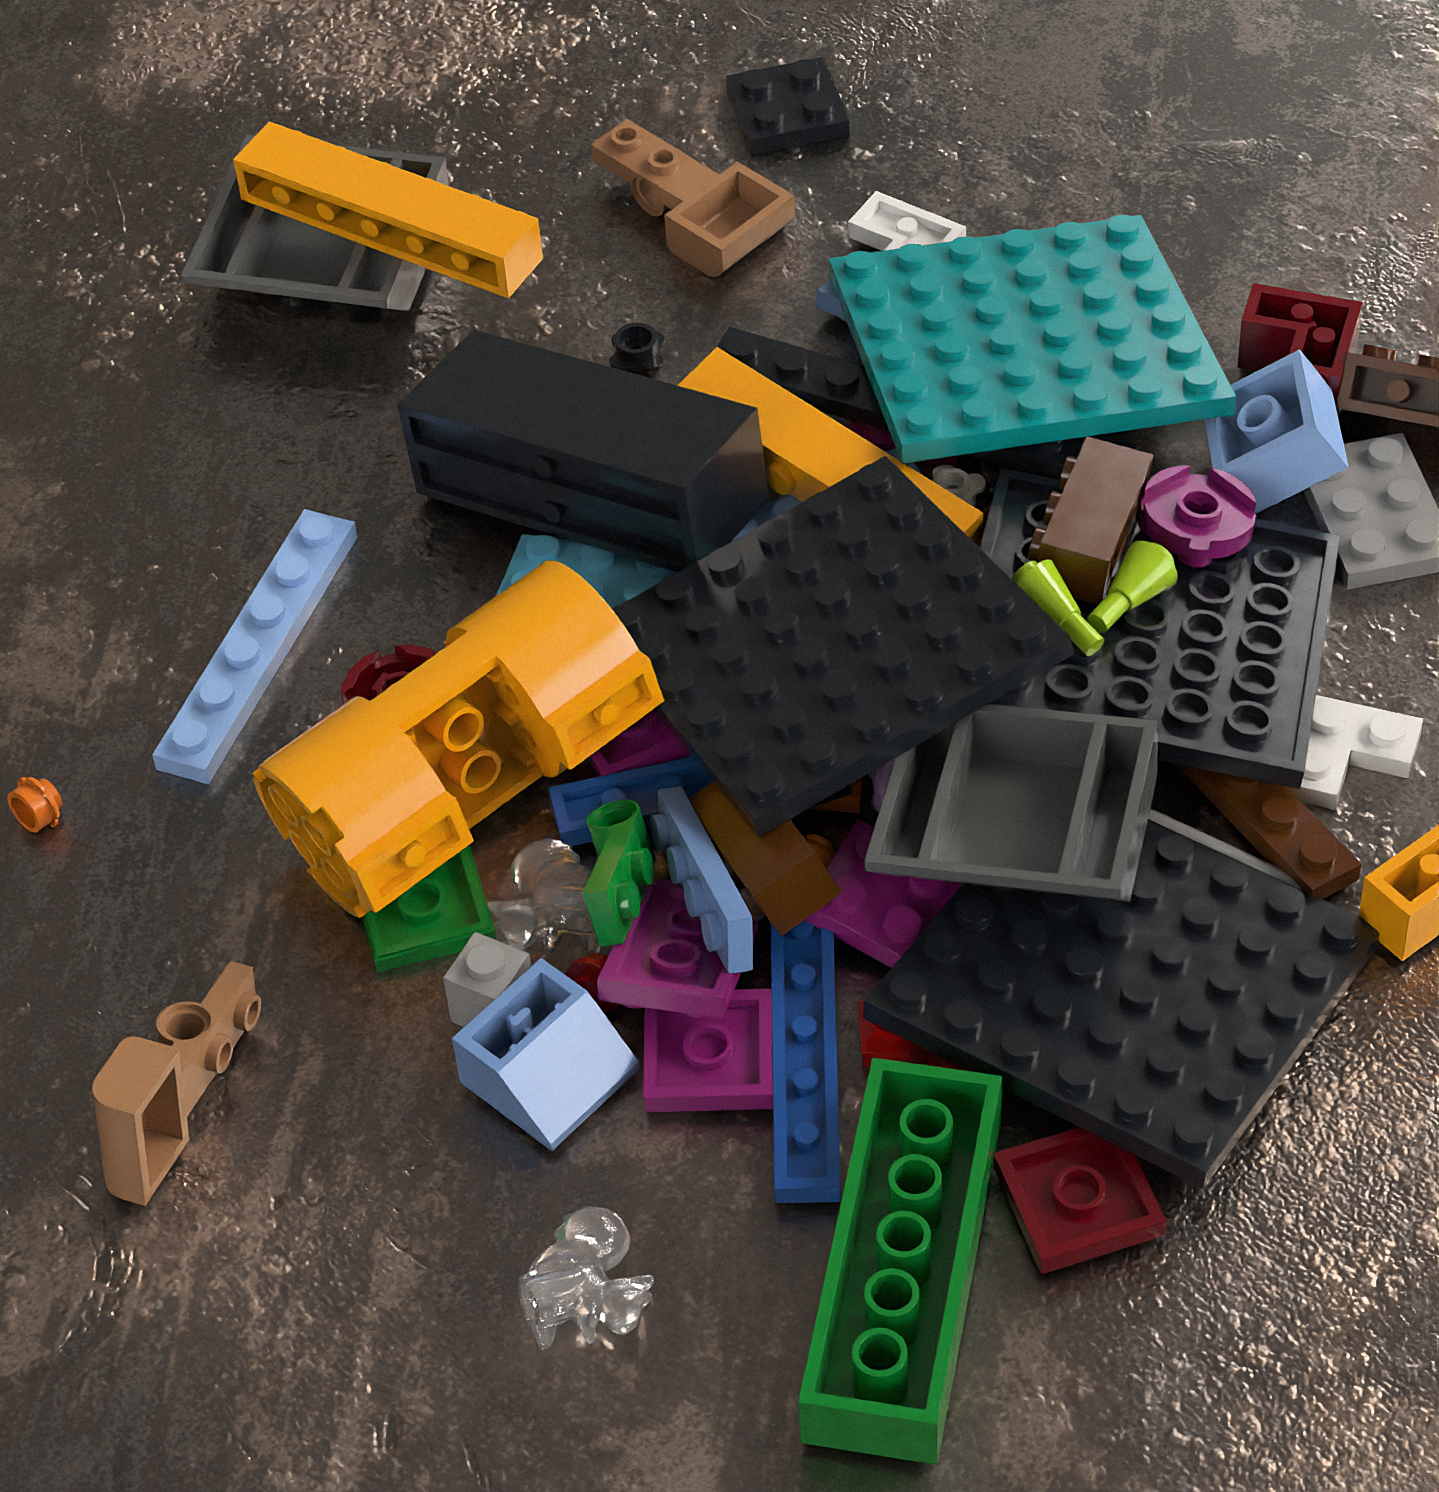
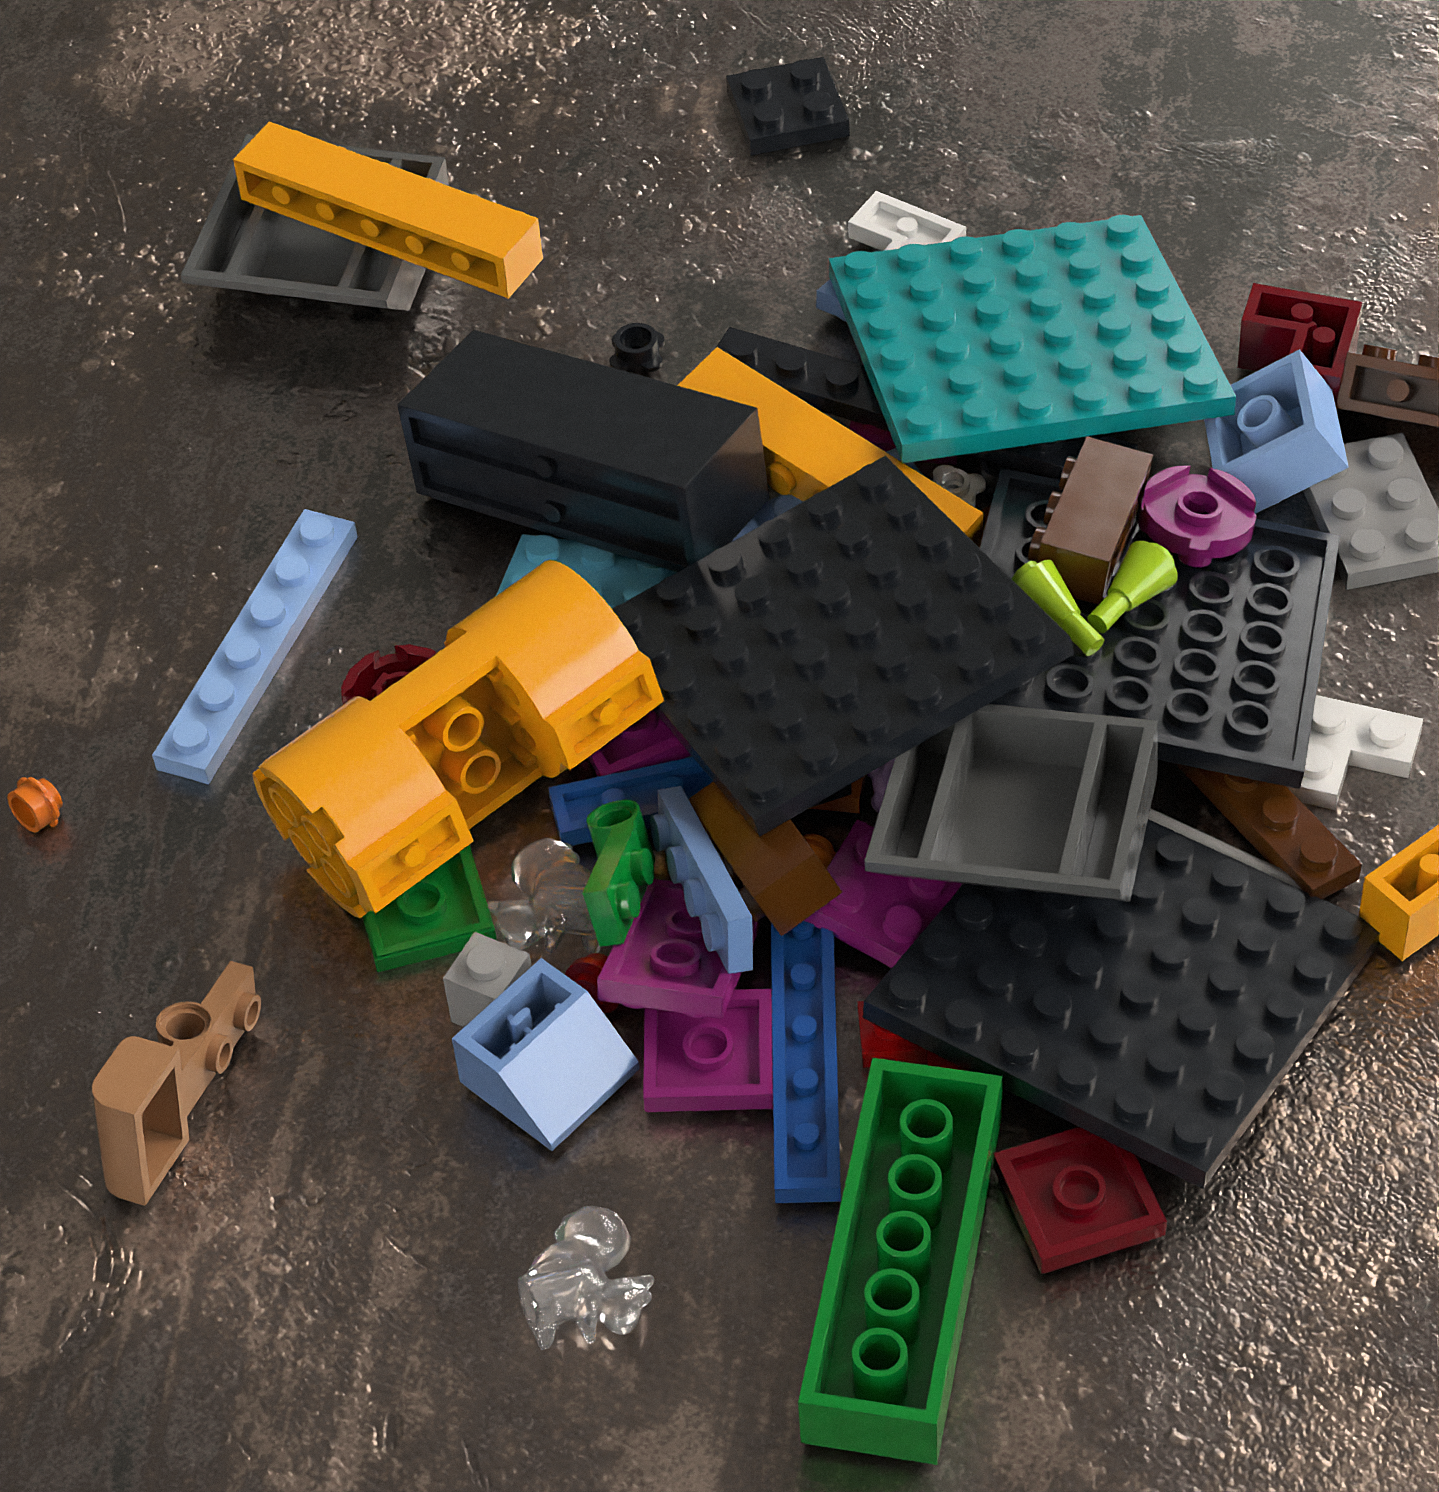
medium nougat plate [590,118,795,277] -> none

